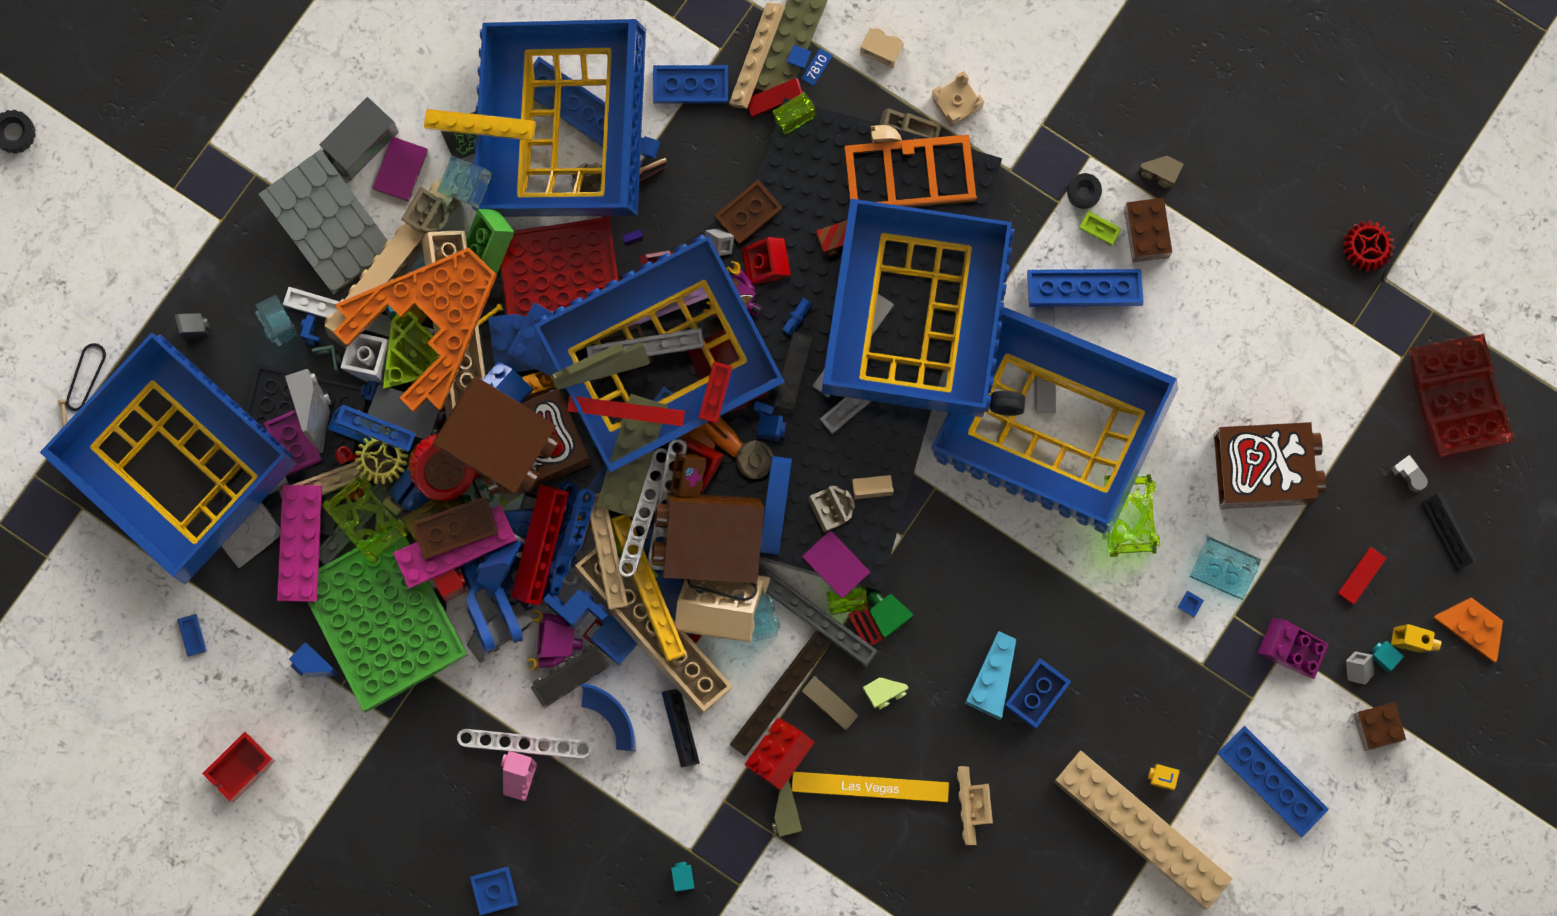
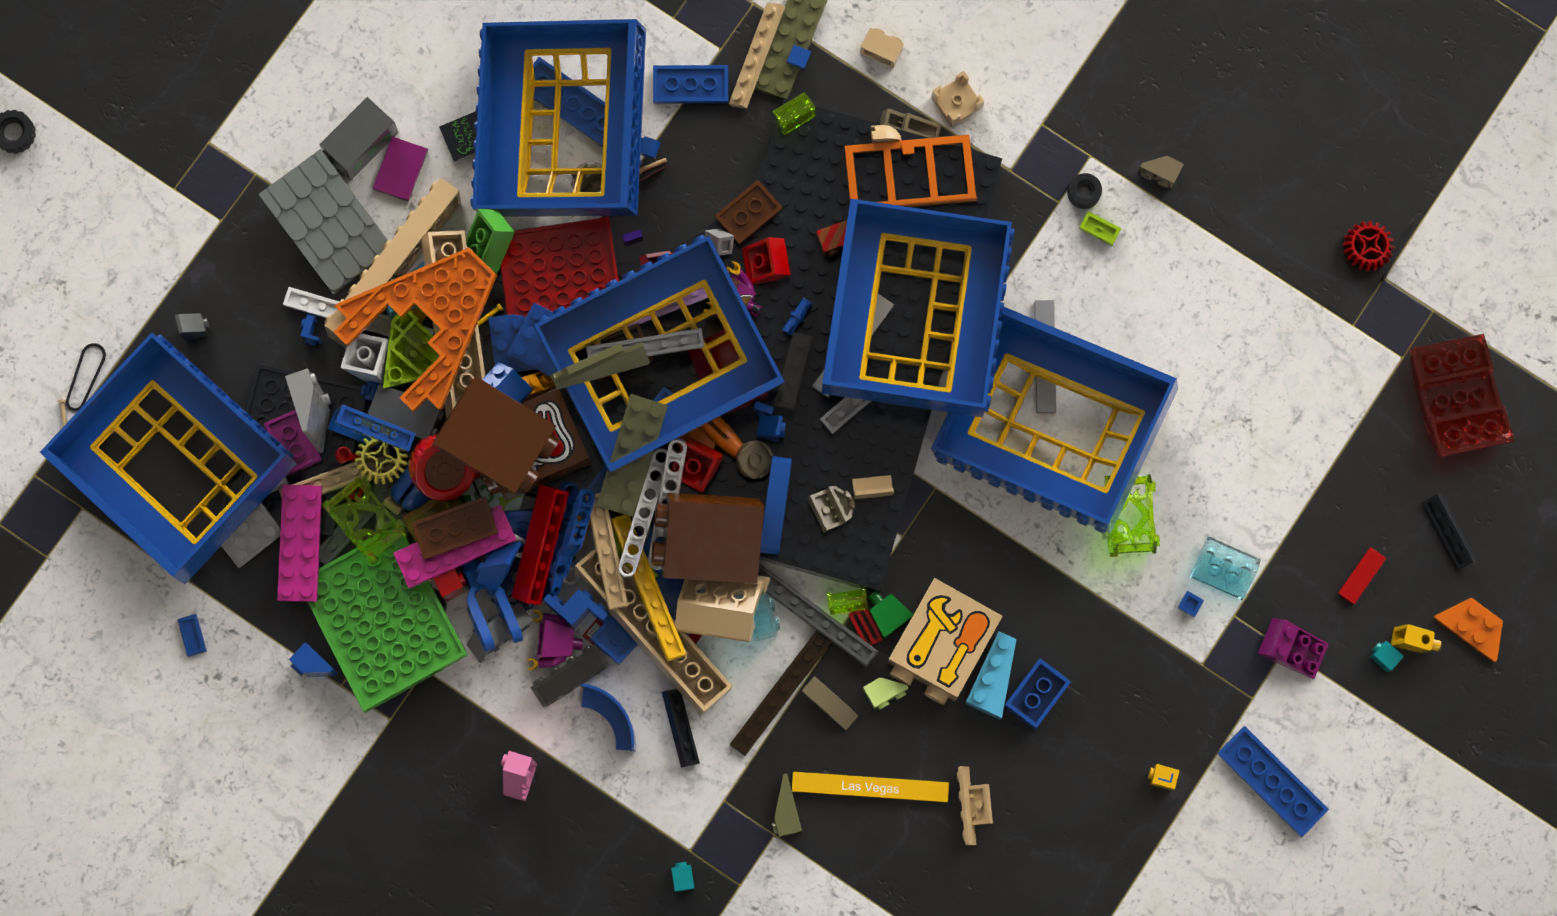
red piece [202,732,275,803] -> none
clear light blue brick [255,295,299,346] -> none
sand green bracket [312,345,342,374] -> none
dark tan slope [401,187,449,233] -> none
yellow plate [424,109,536,141] -> none
clear light blue brick [437,156,493,208] -> none
white beam [457,729,592,759] -> none
blue plate [470,867,519,916] -> none
red sticker [567,396,685,426] -> none
reddish brown brick [670,453,706,497] -> none
black piece [687,579,757,601] -> none
red tile [698,361,733,424] -> none
red piece [744,717,815,790] -> none
red tile [748,78,803,117] -> none
blue sticker [801,48,833,86] -> none
magenta tile [802,530,870,599] -> none
black tyre [989,391,1025,416] -> none
blue plate [1027,269,1144,307] -> none
tan brick [1054,750,1233,910] -> none
reddish brown brick [1124,198,1172,262] -> none
brick [1213,422,1326,509] -> none
light grey panel [1346,651,1374,684] -> none
reddish brown brick [1353,702,1406,752] -> none
leg [1391,455,1428,492] -> none
none -> brick [887,578,1003,705]

